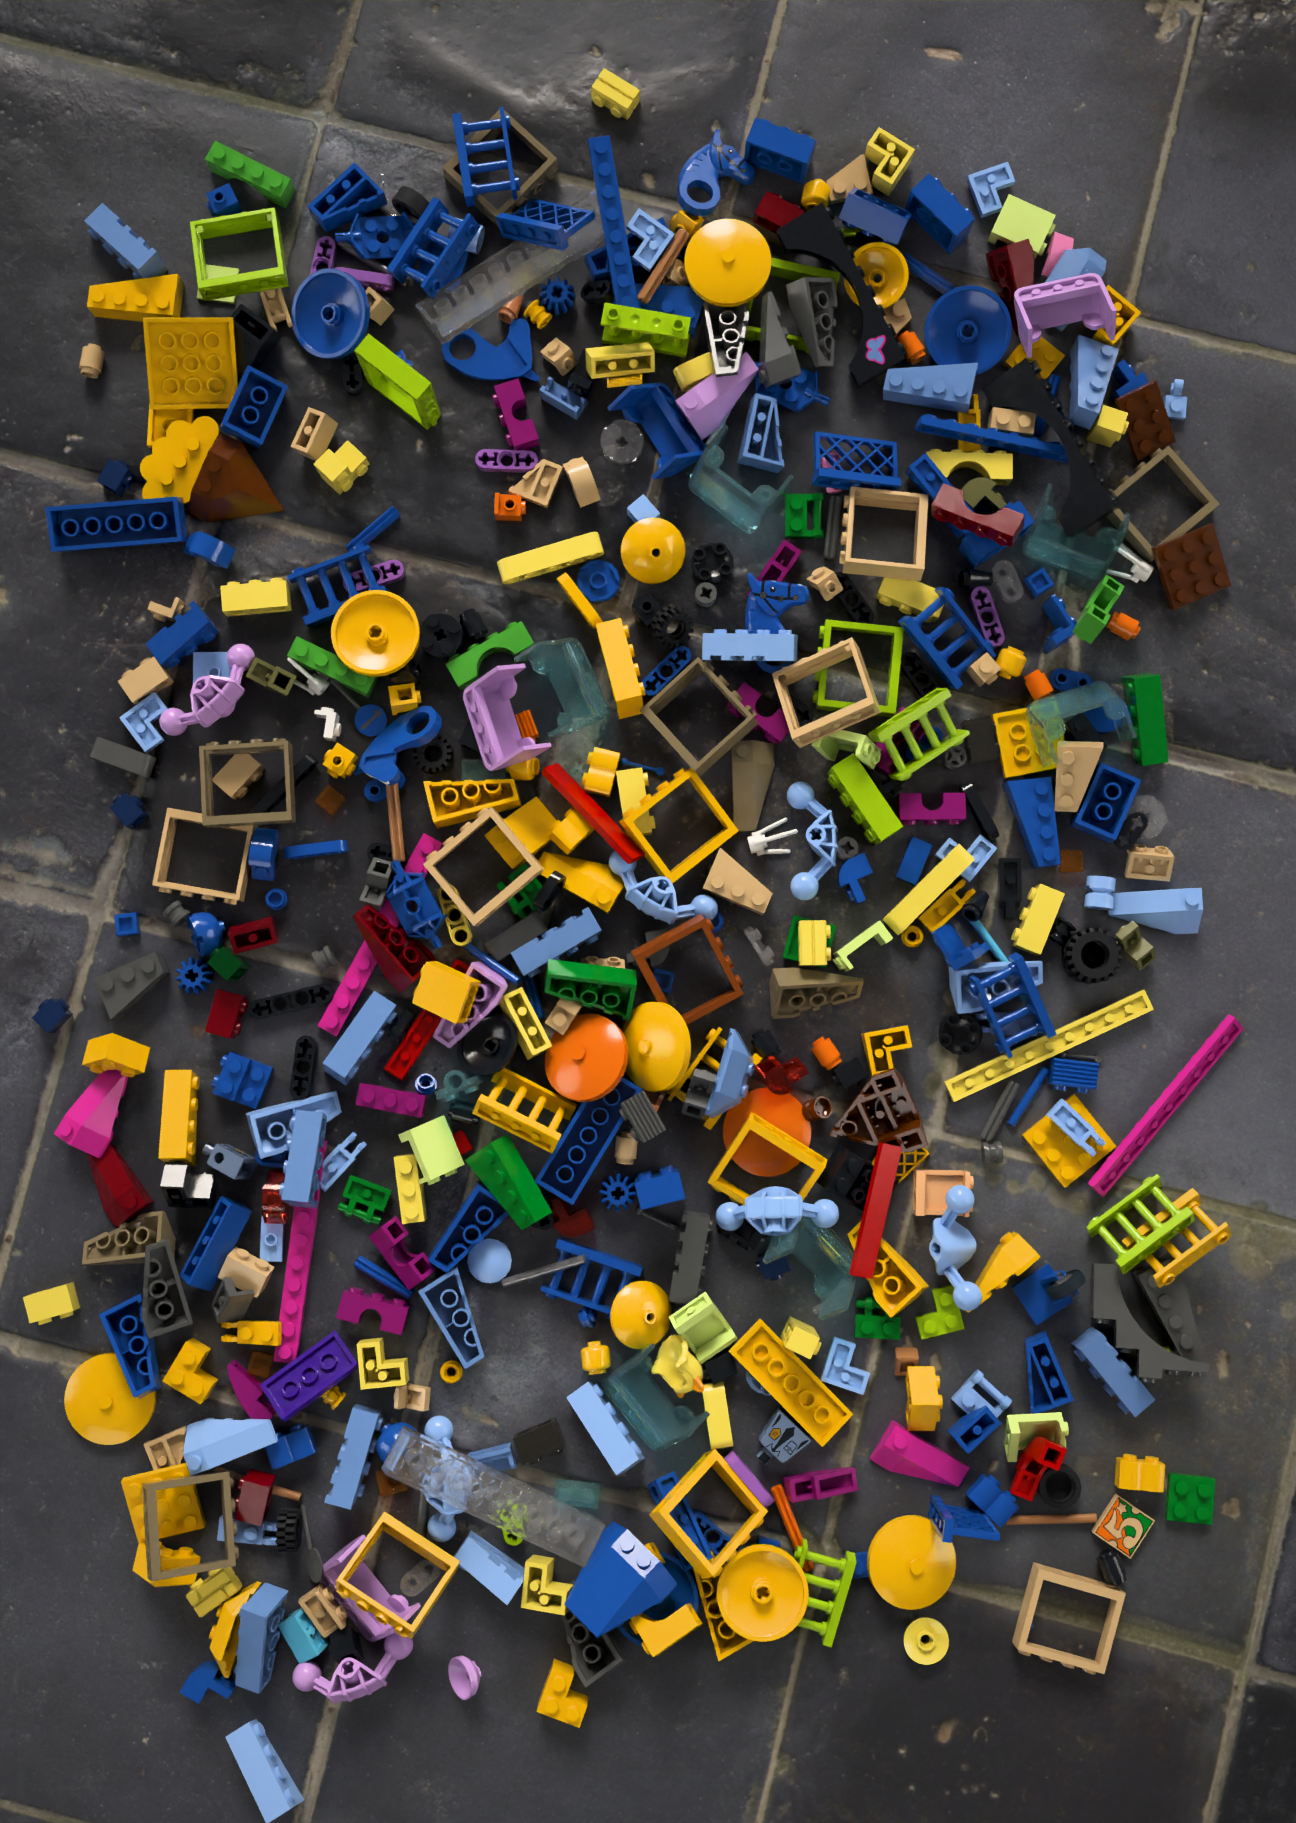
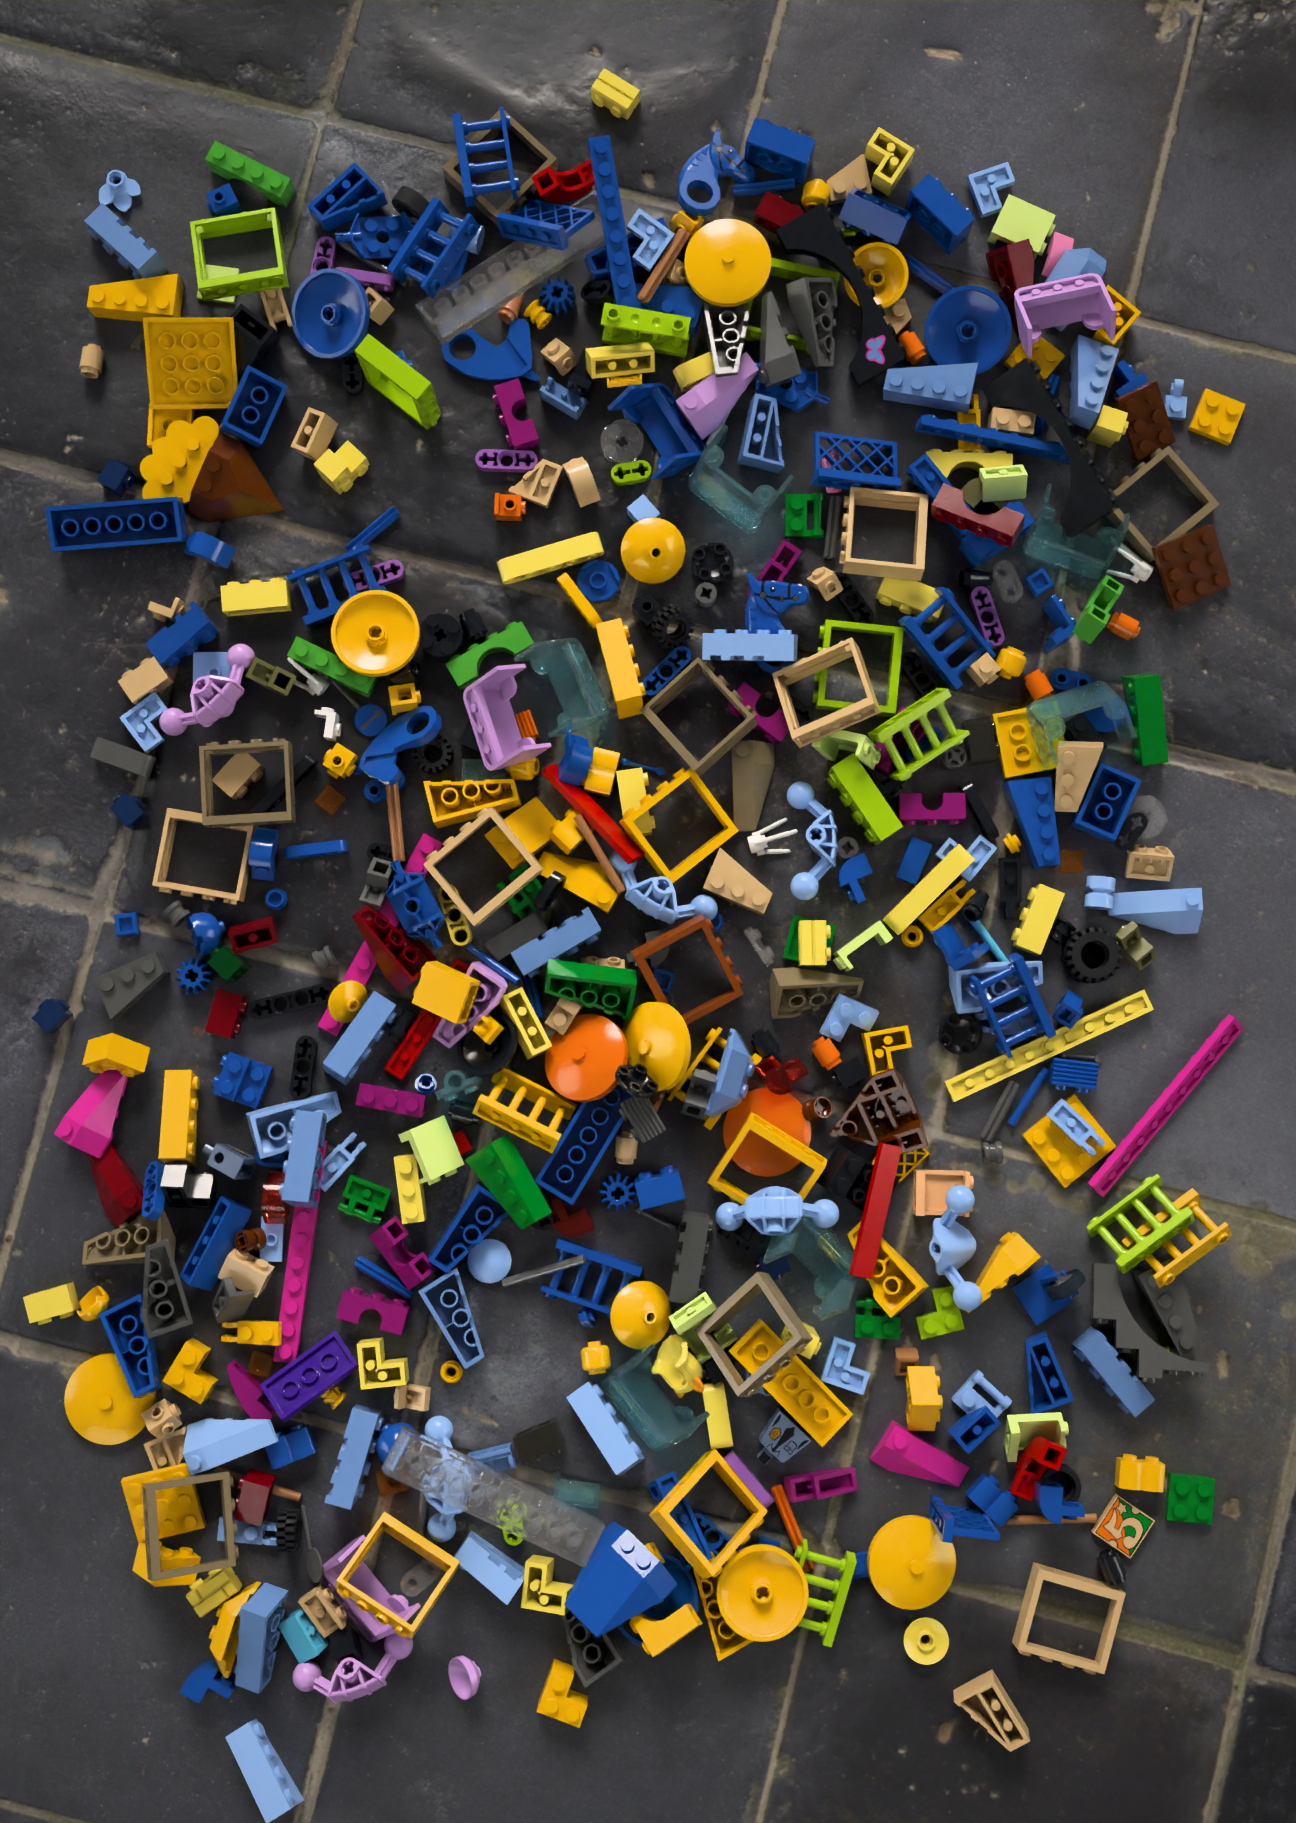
none -> yellow hair [77,1286,110,1321]
none -> light blue plate [99,170,141,212]
none -> blue beam [142,1161,165,1221]
none -> tan brick [142,1398,182,1440]
none -> reddish brown wheel [234,1227,267,1253]
none -> yellow dish [328,980,368,1023]
none -> yellow tile [473,1014,504,1045]
none -> red arch [531,159,595,203]
none -> blue brick [558,733,593,787]
none -> medium nougat bar [573,814,626,894]
none -> lime beam [611,460,651,486]
none -> black dish [615,1064,658,1099]
none -> dark tan window [695,1272,813,1398]
none -> blue axle [732,177,795,198]
none -> light blue plate [819,993,879,1042]
none -> tan wedge [953,1669,1030,1752]
none -> yellowish green panel [979,464,1028,502]
none -> yellow plate [1003,833,1022,854]
none -> blue brick [1035,1481,1085,1525]
none -> blue brick [1052,989,1083,1029]
none -> yellow plate [1188,388,1246,446]

